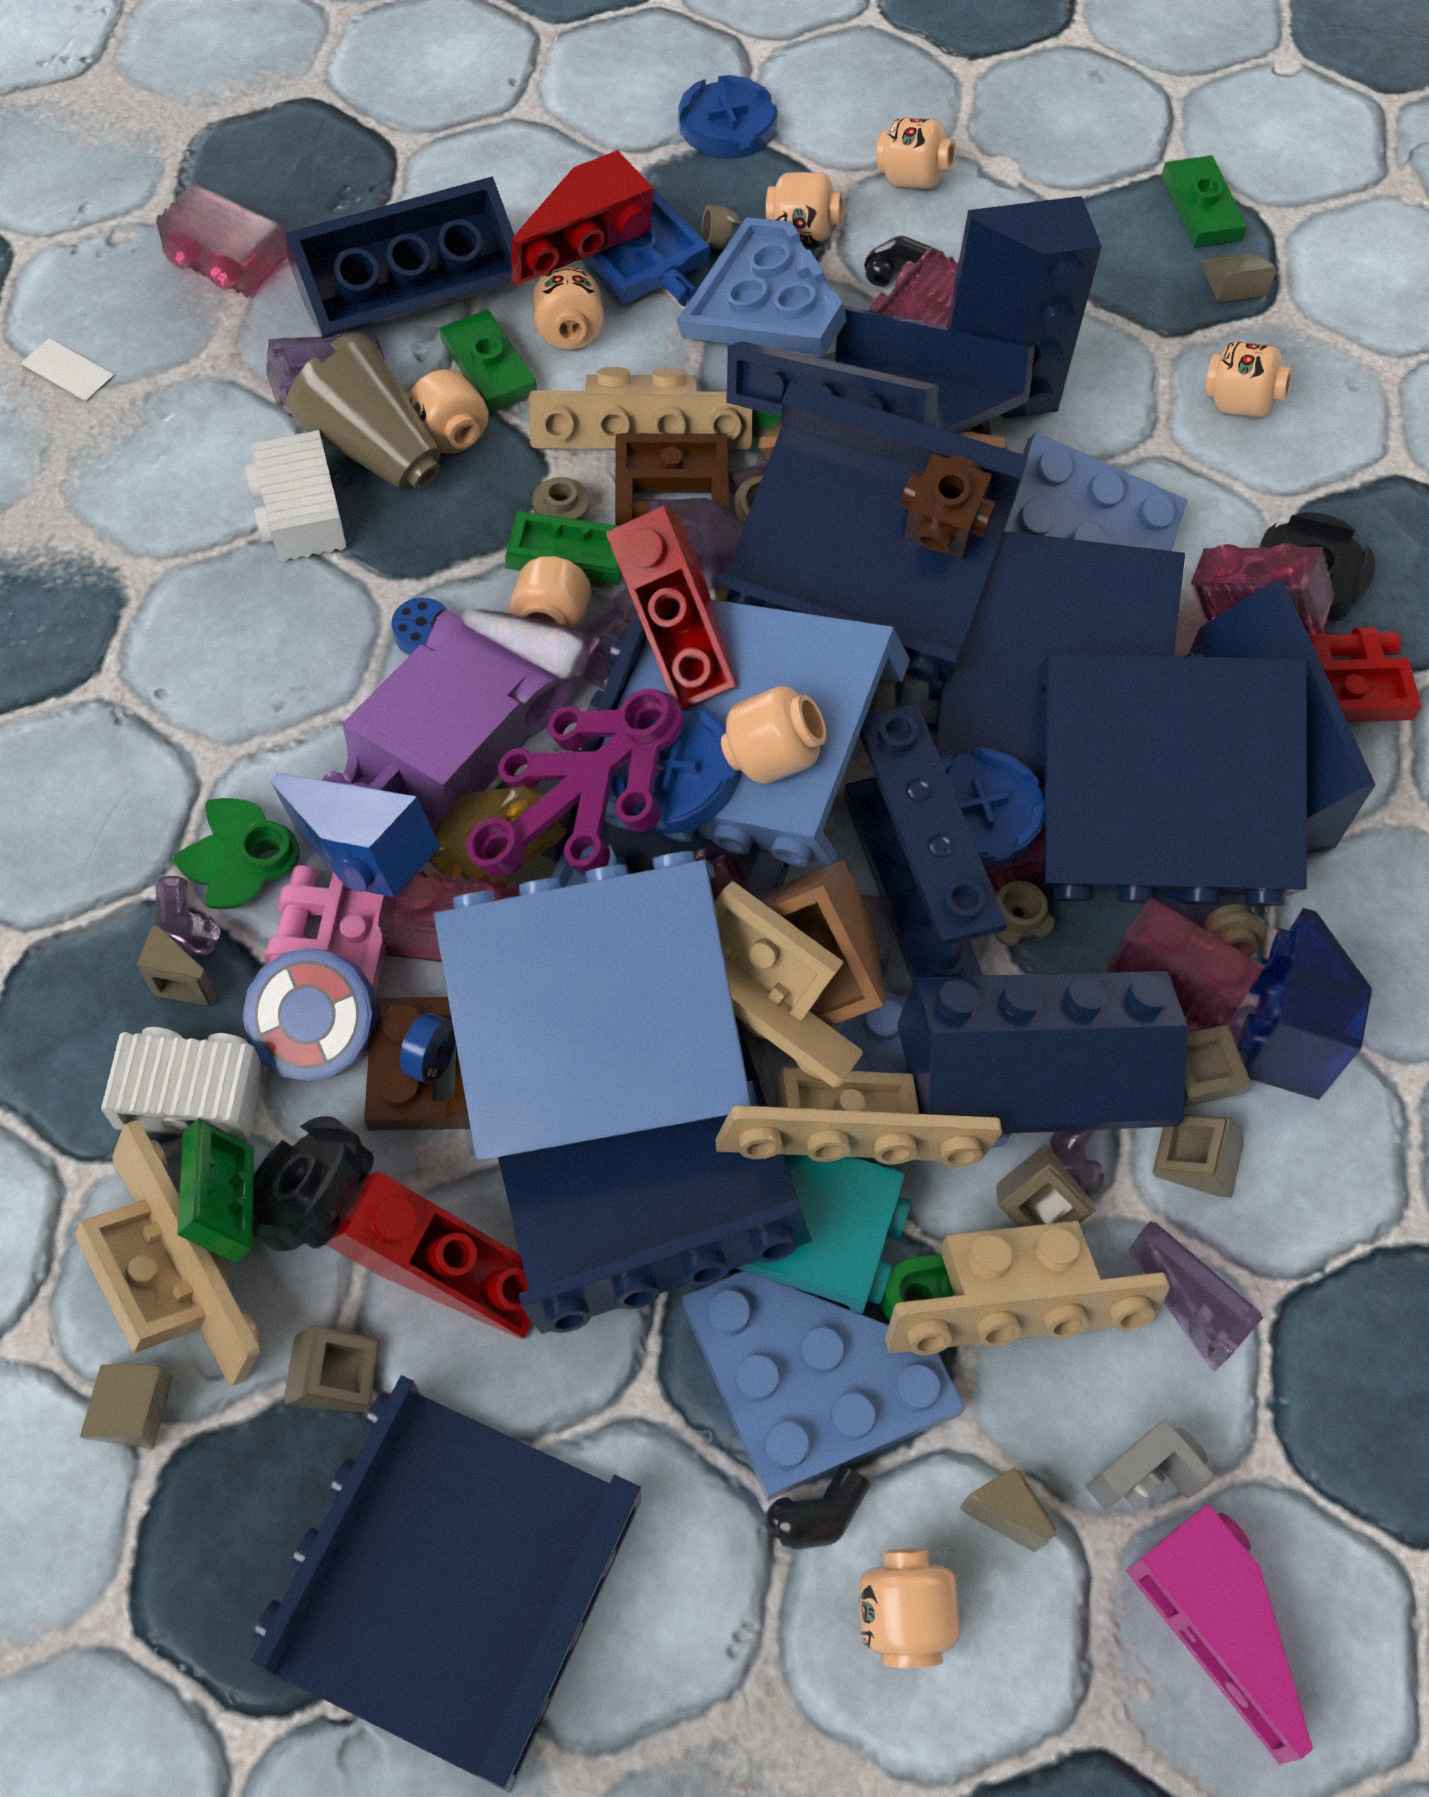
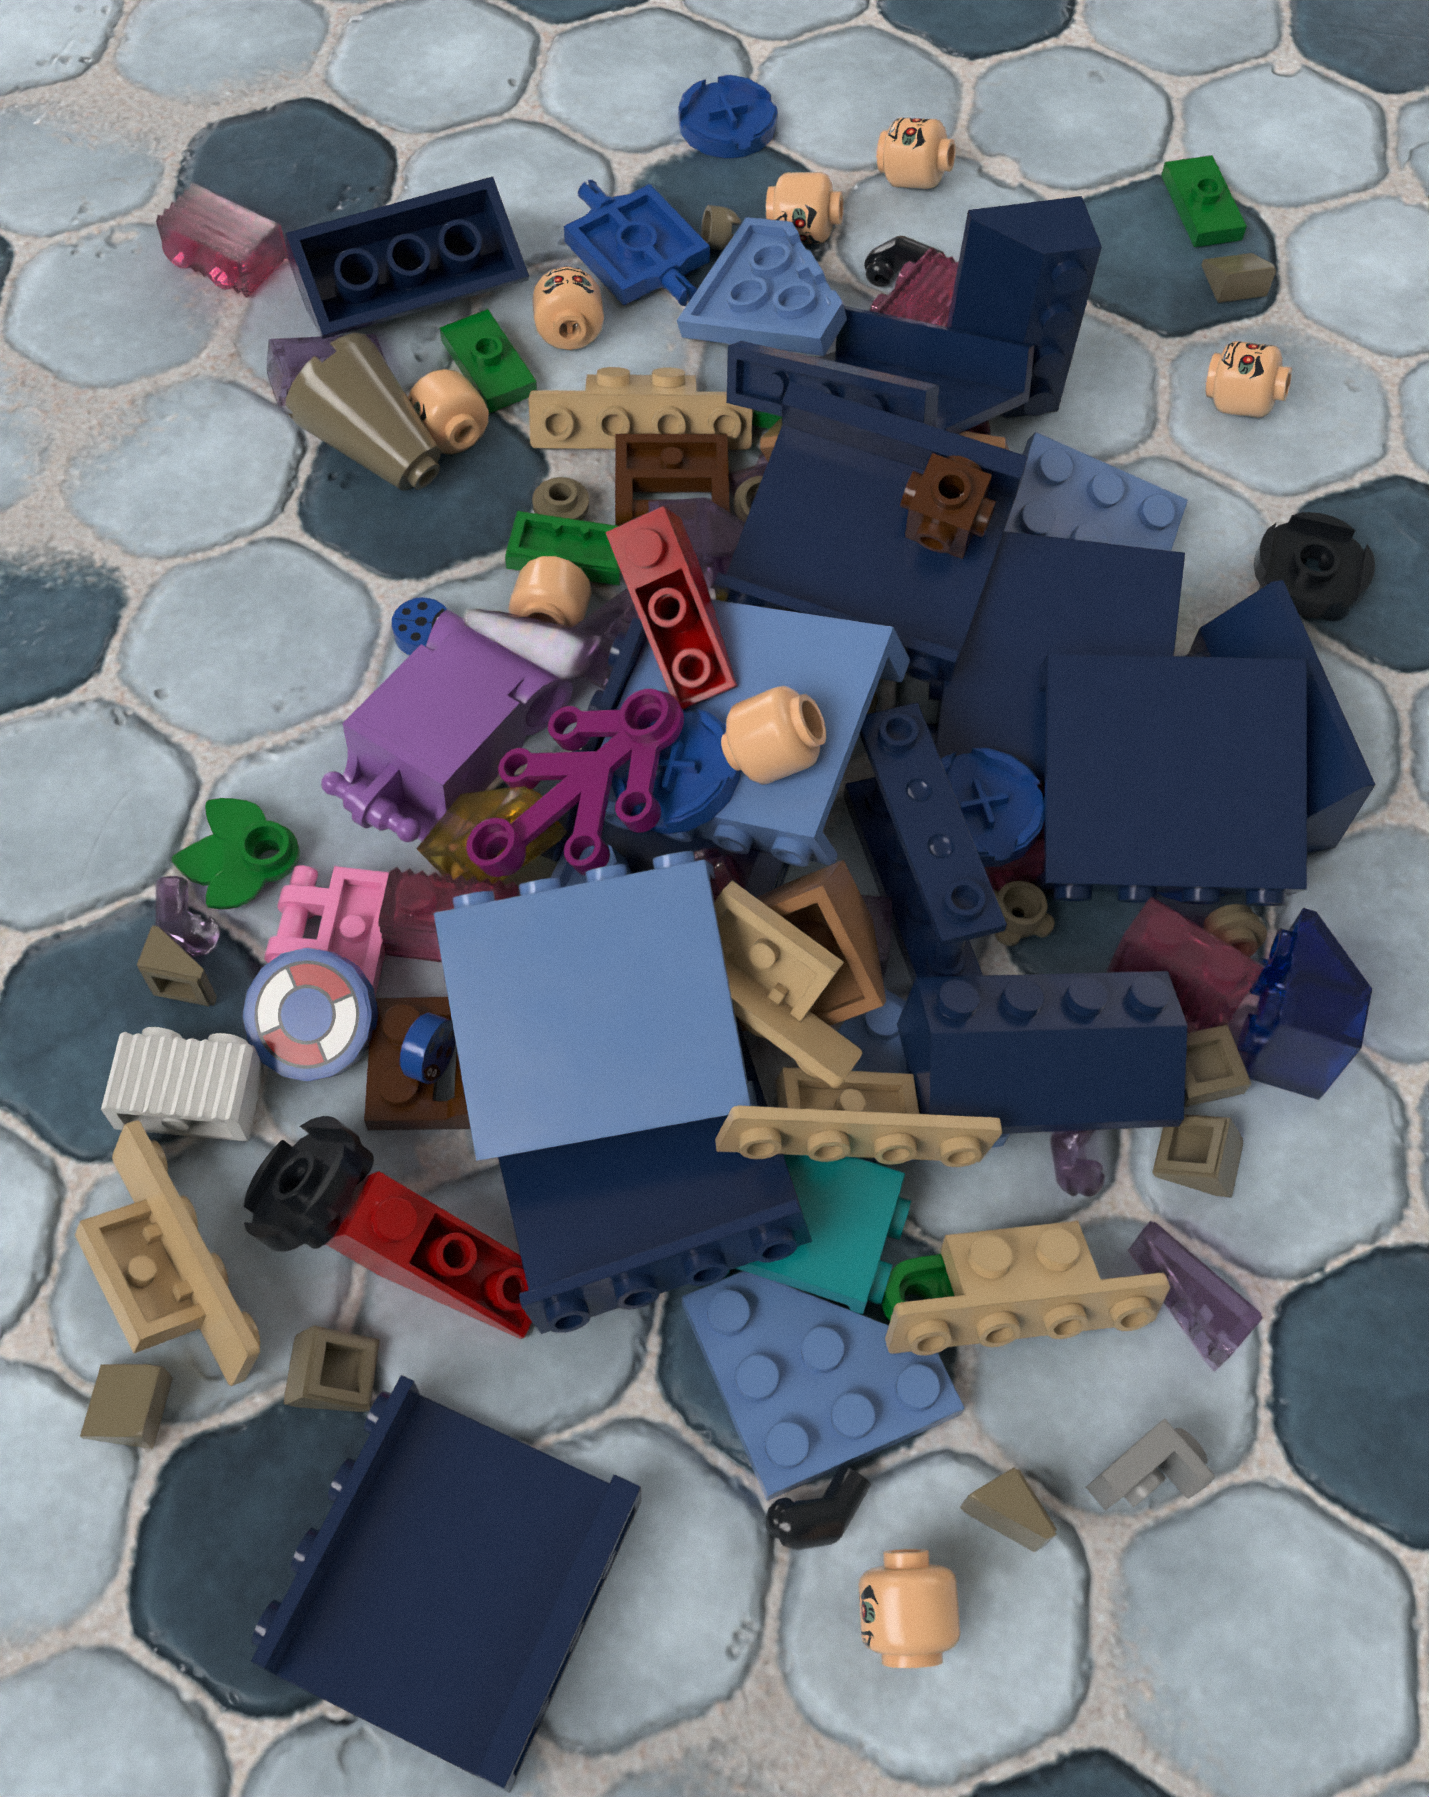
white sticker [20,337,114,401] -> none
green plate [177,1118,254,1263] -> none
white brick [244,430,347,562] -> none
blue slope [270,773,441,898] -> none
red slope [512,150,654,286] -> none
dark tan slope [996,1145,1096,1227] -> none
dark pink slope [1125,1503,1313,1765] -> none
clear pink brick [1191,543,1334,636] -> none
red plate [1306,627,1422,723] -> none

